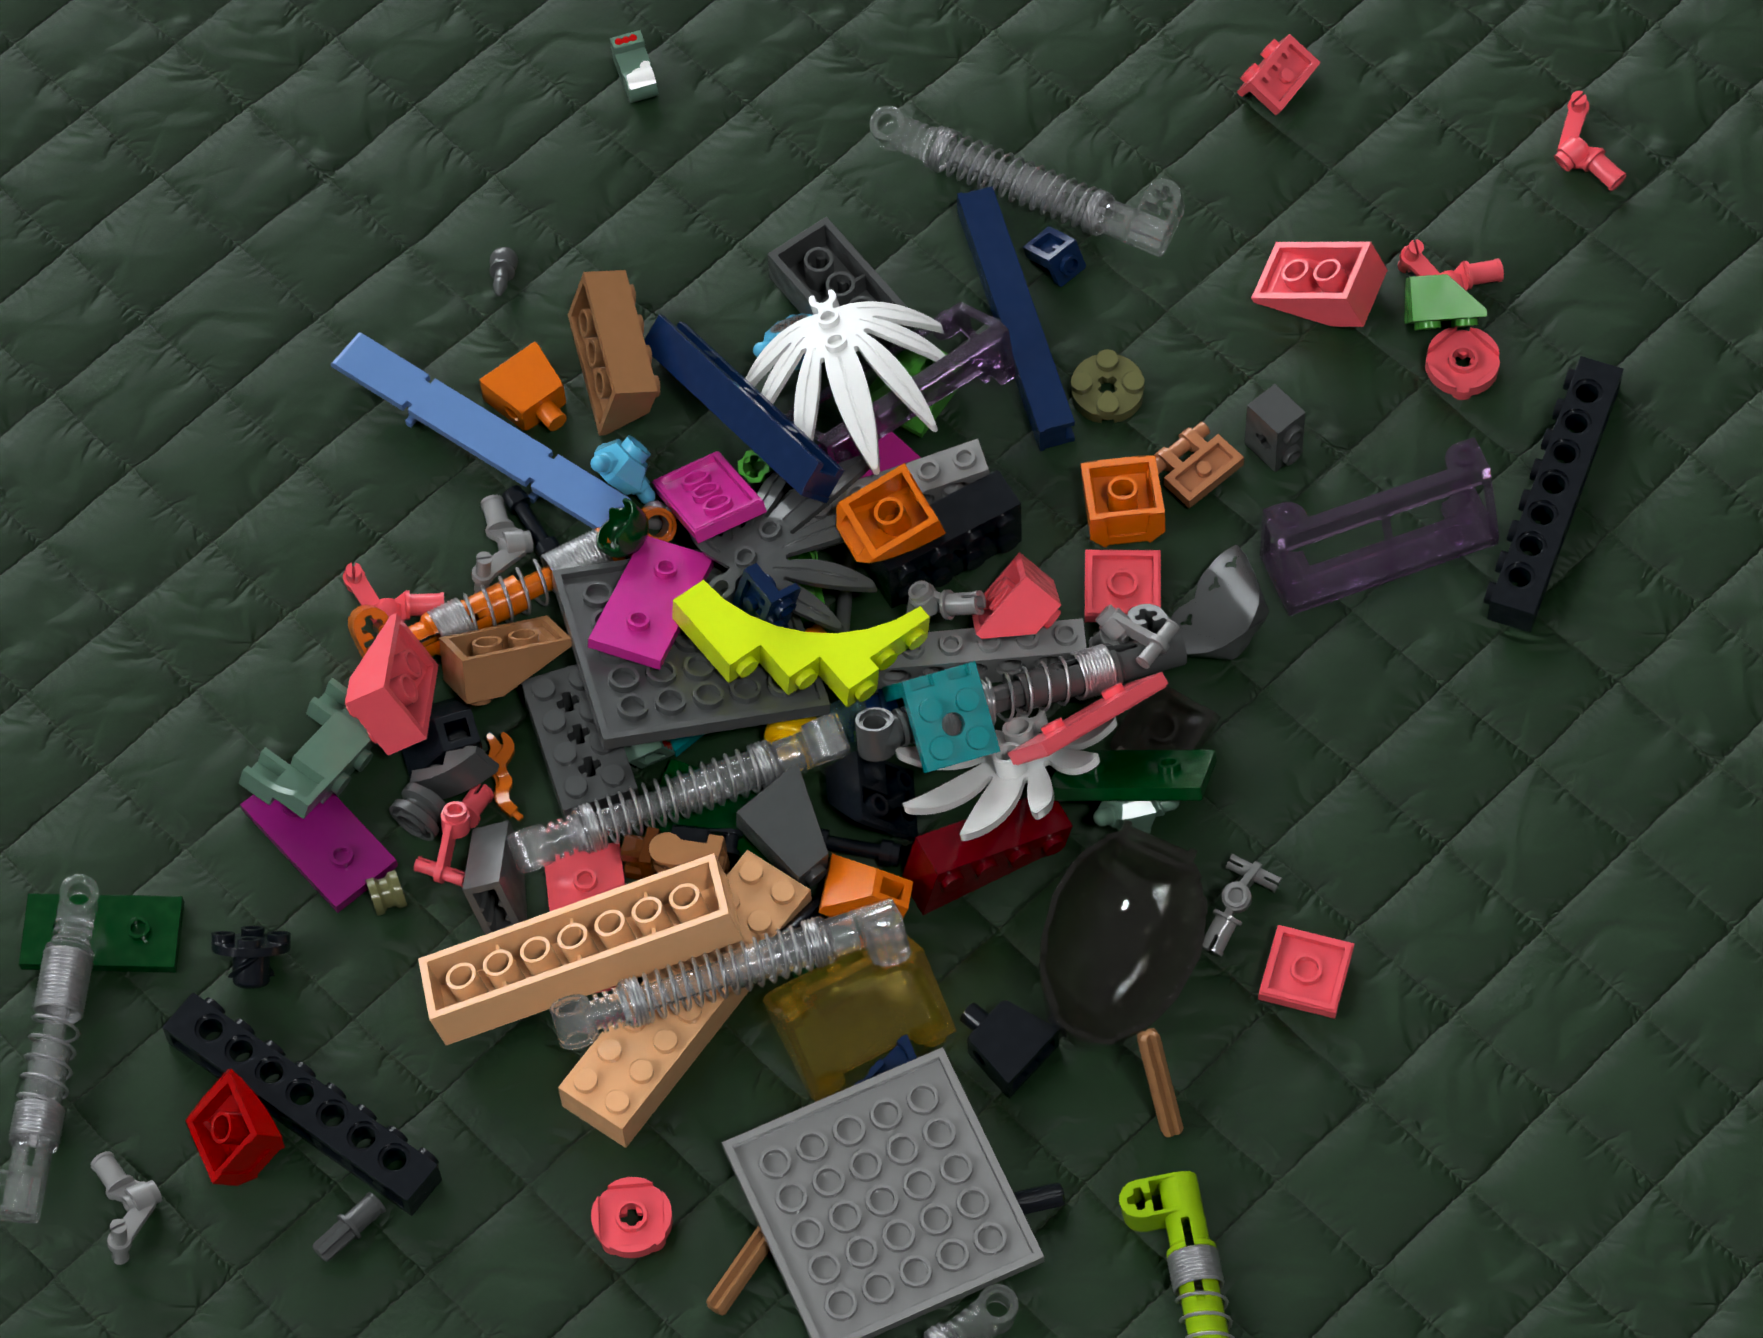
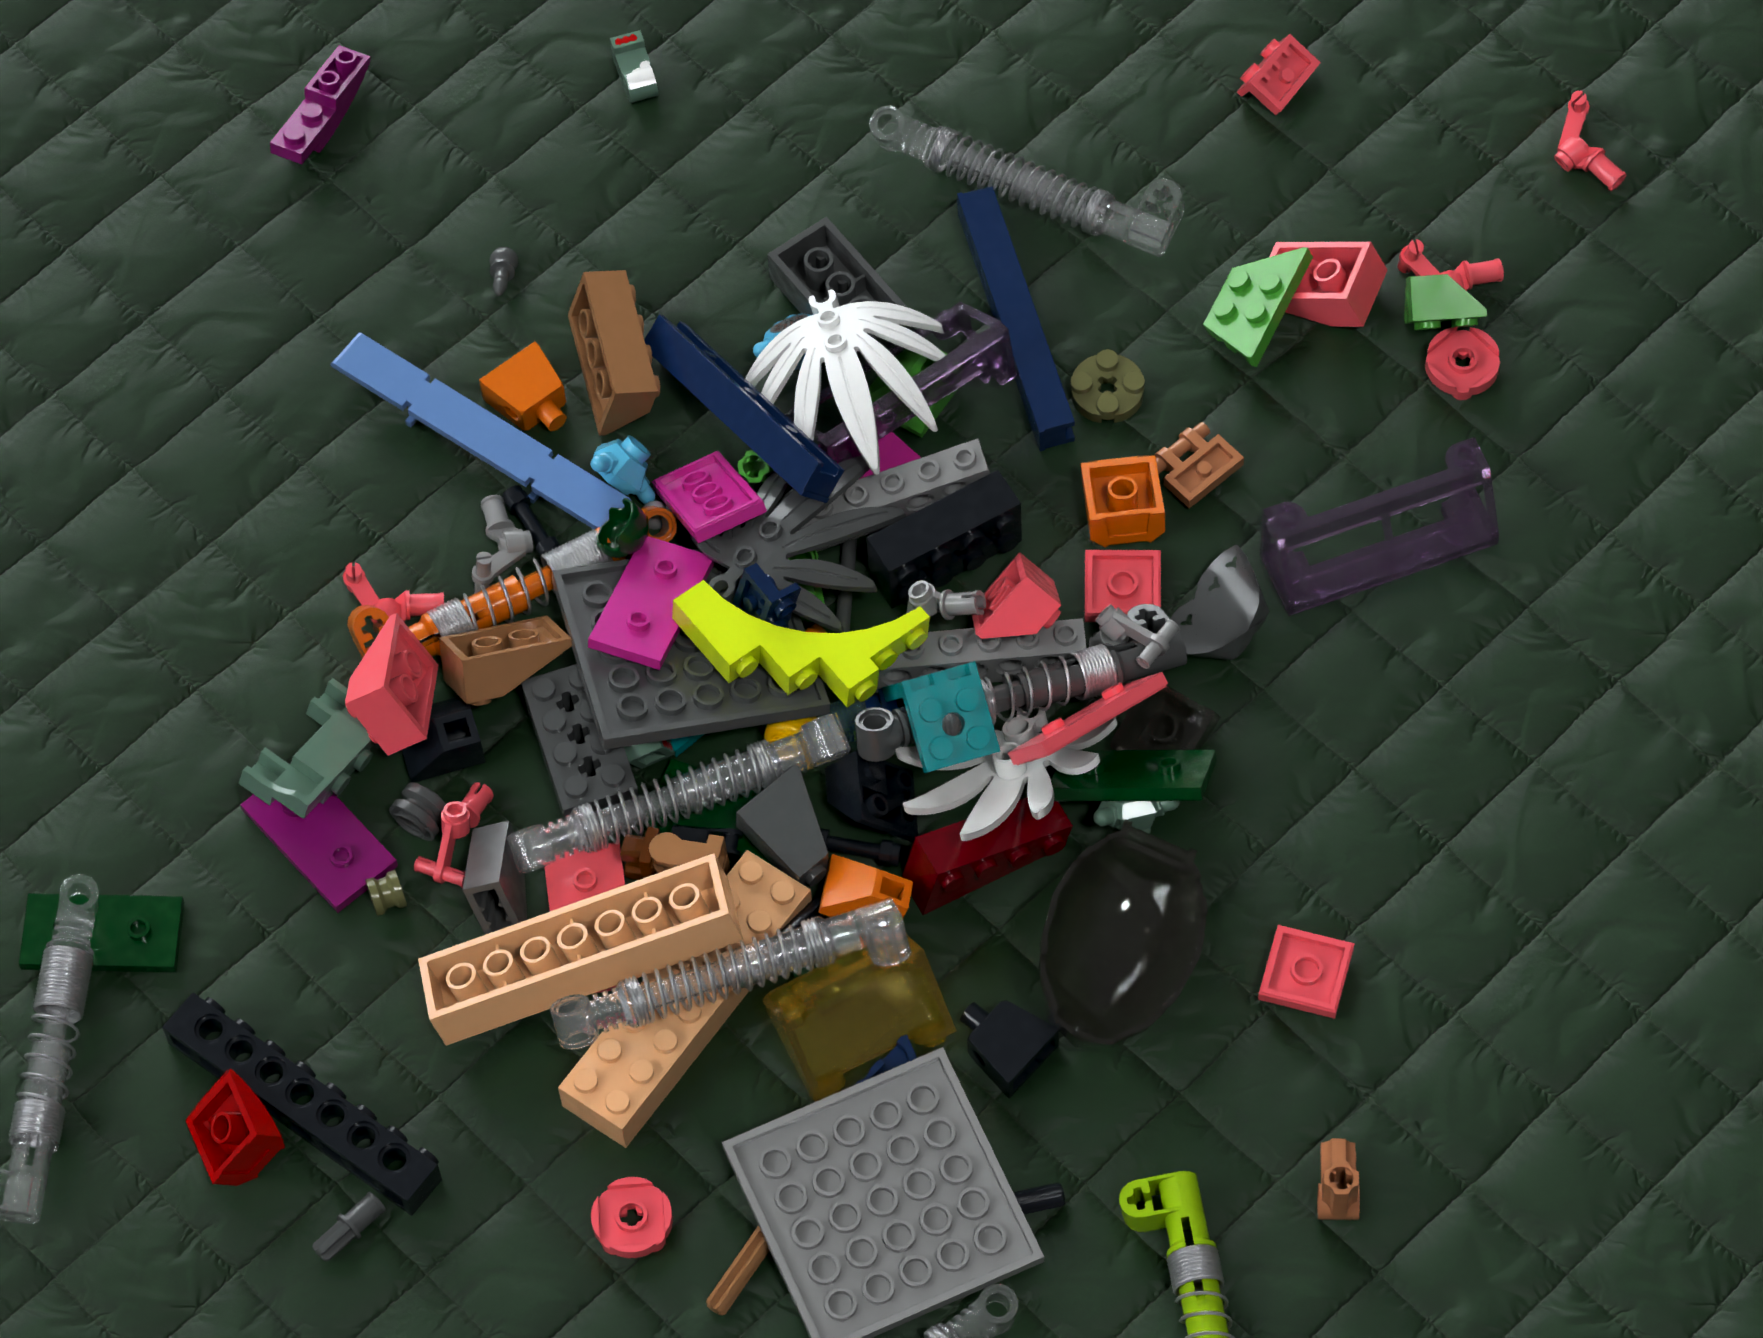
light grey pin [90,1151,162,1265] -> none
black plate [211,925,291,989] -> none
dark grey slope [409,746,499,800] -> none
orange hair [486,732,524,822] -> none
orange slope [836,463,946,563] -> none
dark blue bracket [1023,226,1086,287] -> none
medium nougat axle [1137,1028,1184,1138] -> none
light grey pin [1199,853,1282,957] -> none
dark grey brick [1245,384,1306,472] -> none
black brick [1483,356,1624,633] -> none
none -> magenta slope [270,45,370,164]
none -> wing [1203,247,1313,367]
none -> nougat piece [1317,1138,1360,1220]

